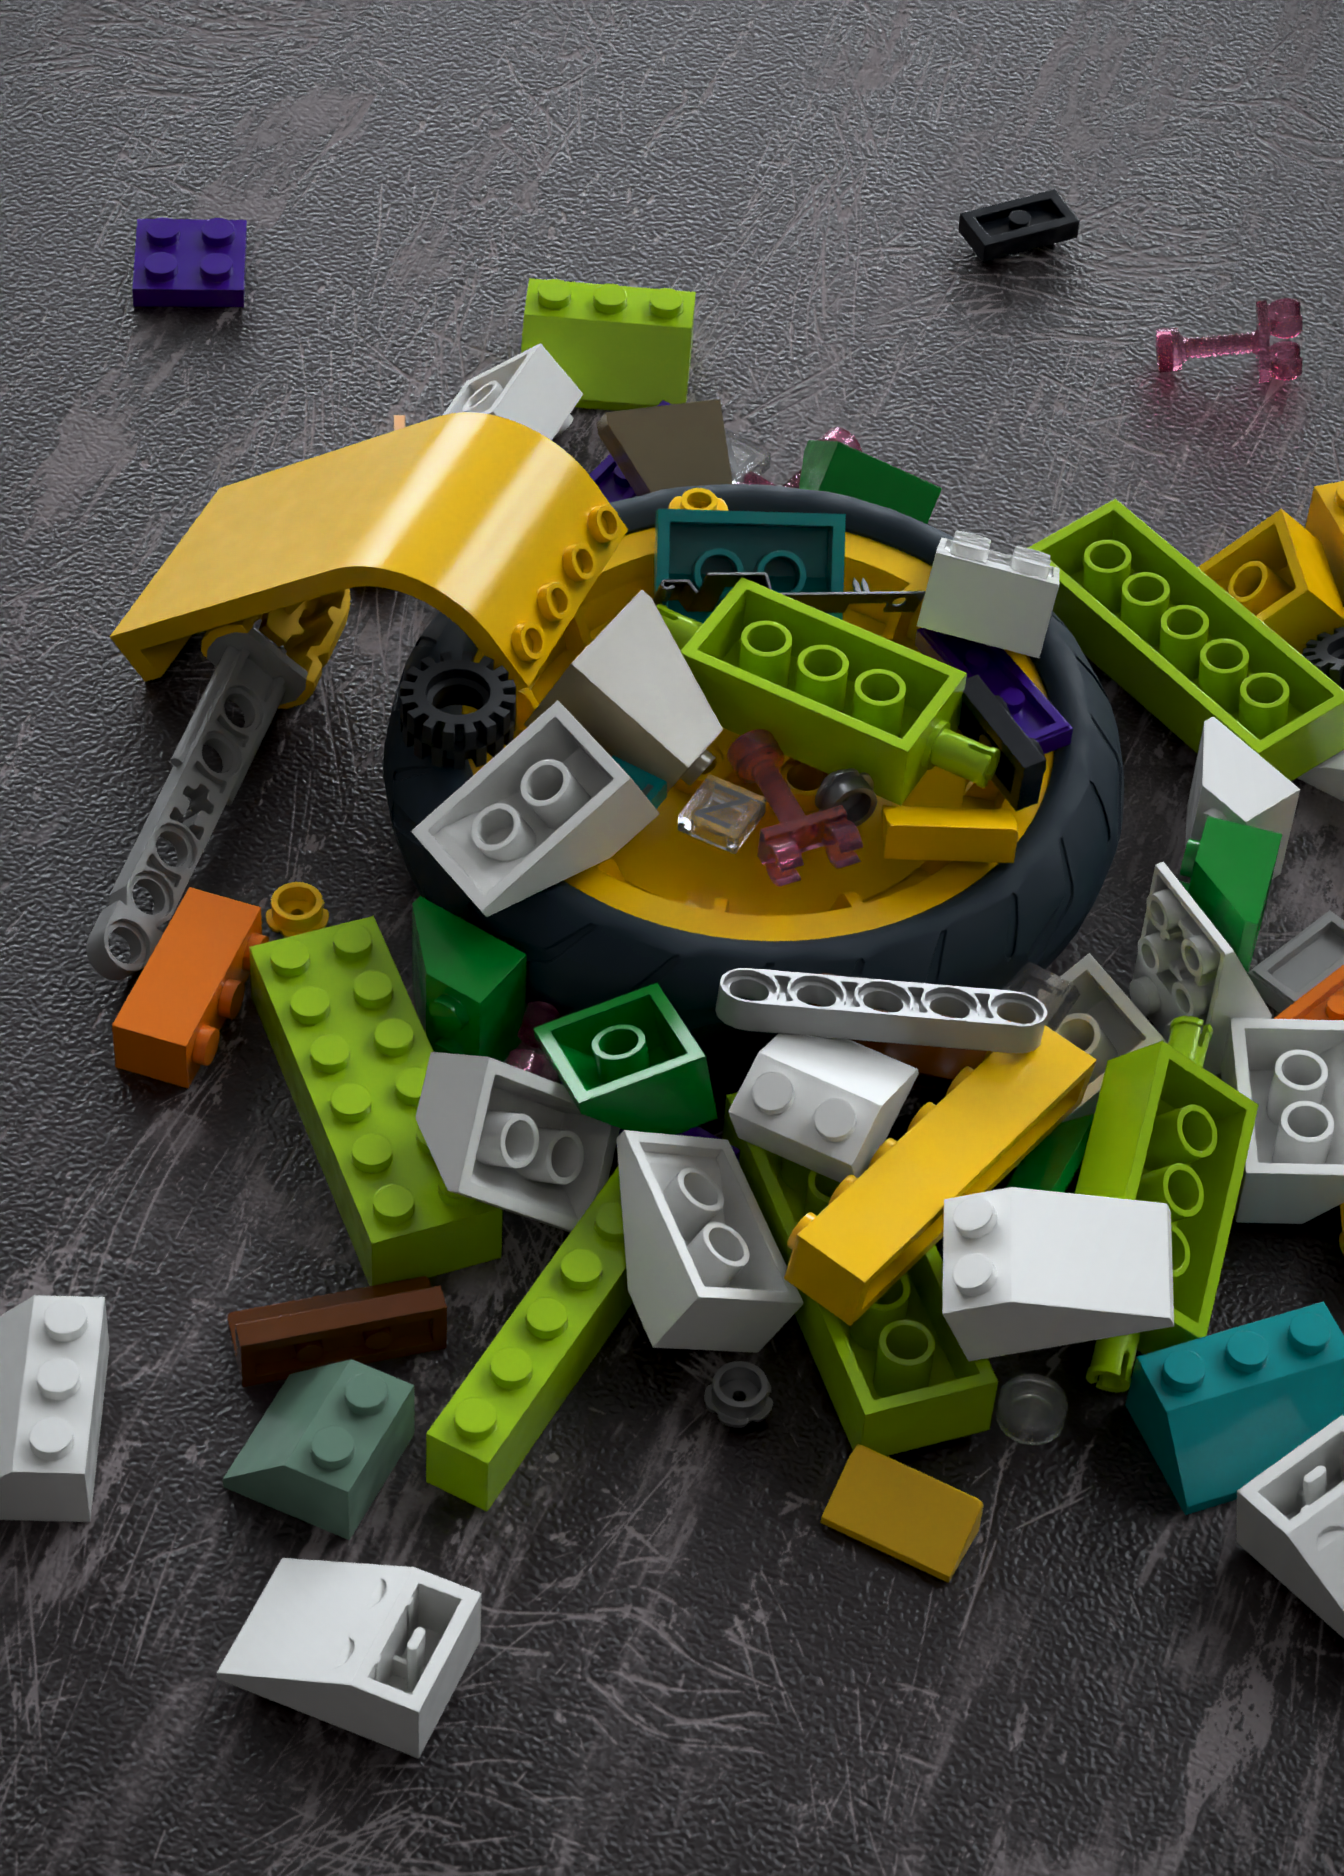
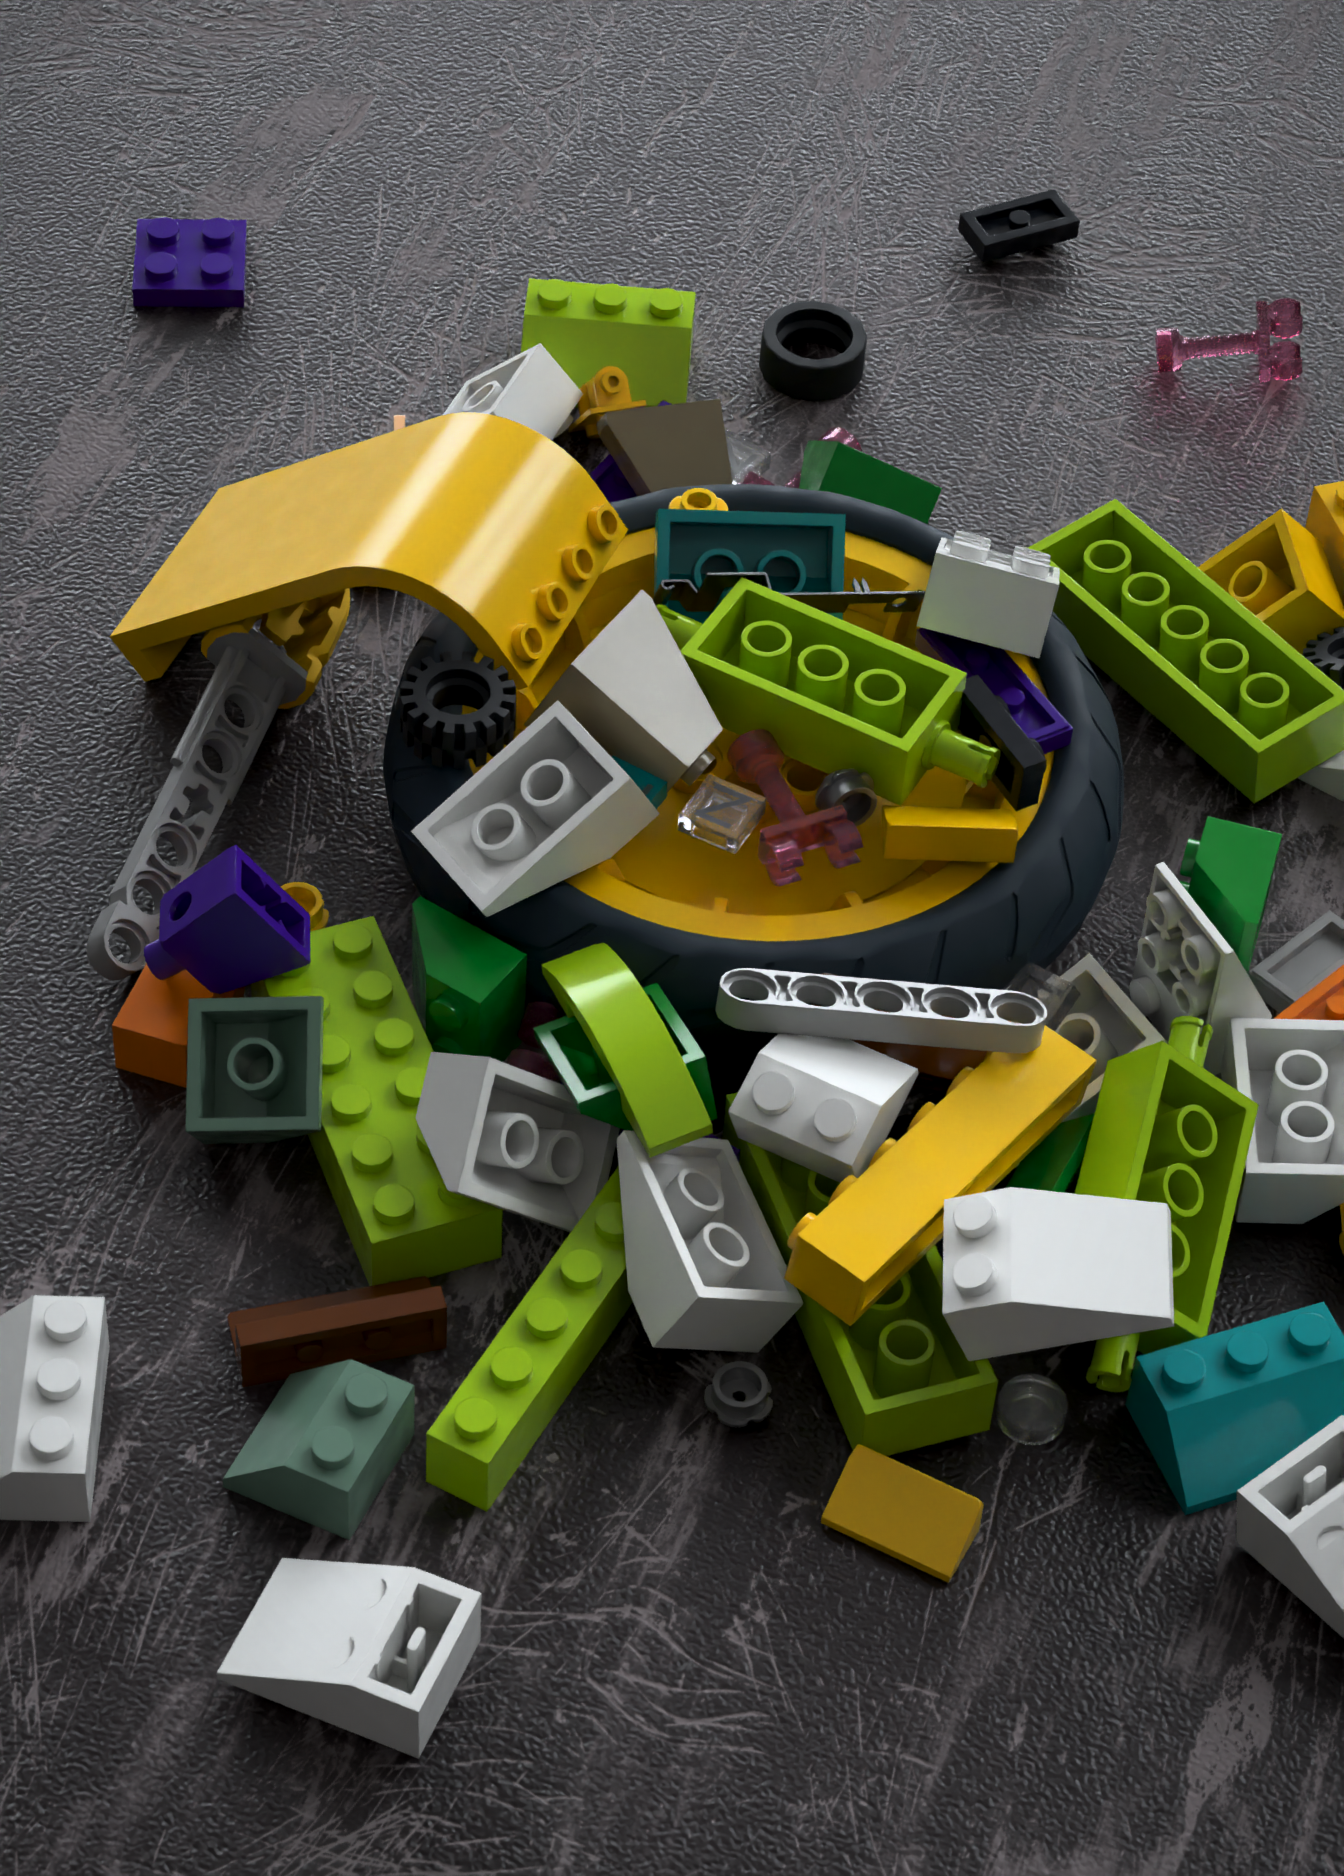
white slope [1185,716,1300,879] -> none
none -> dark purple torso [144,845,311,994]
none -> sand green slope [185,996,324,1144]
none -> lime slope [541,943,713,1158]
none -> yellow hinge [568,366,646,439]
none -> black tyre [759,301,867,402]

